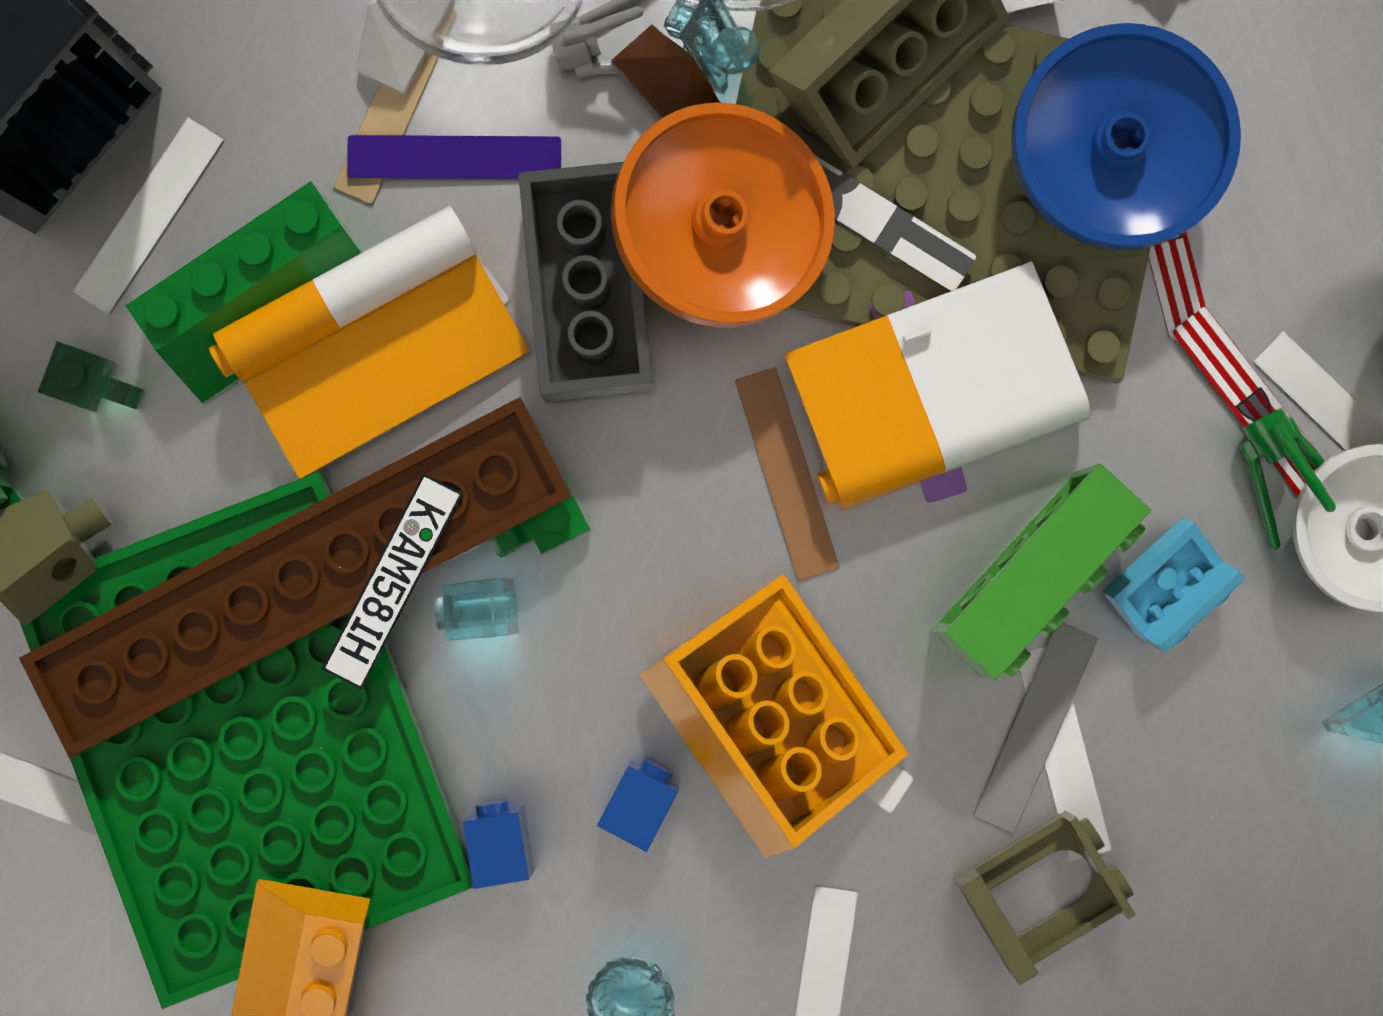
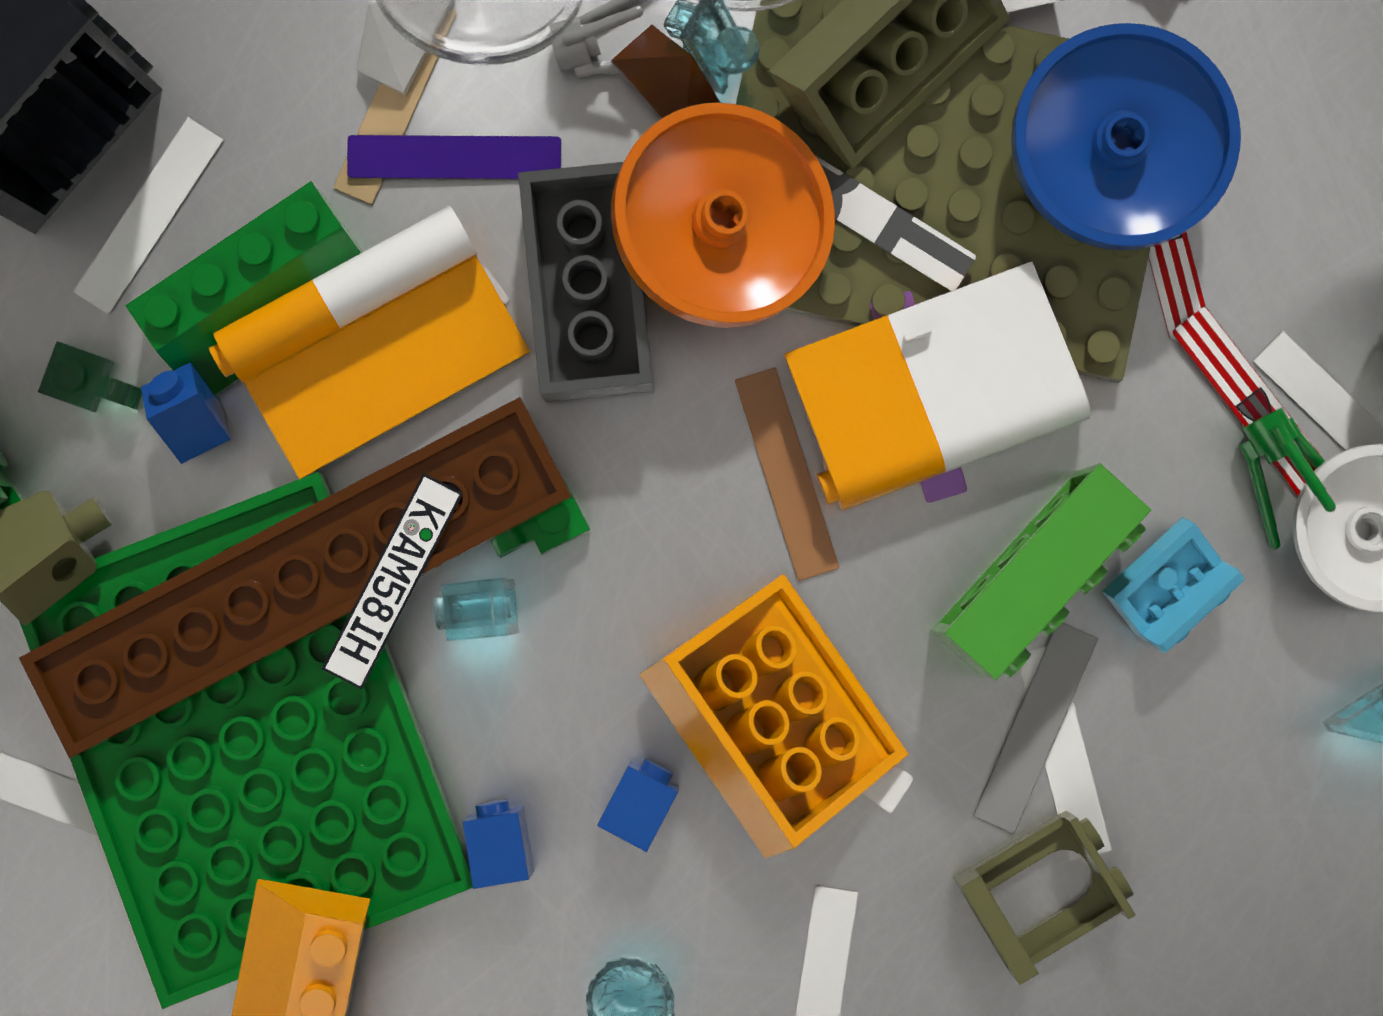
none -> blue brick [141,362,231,464]

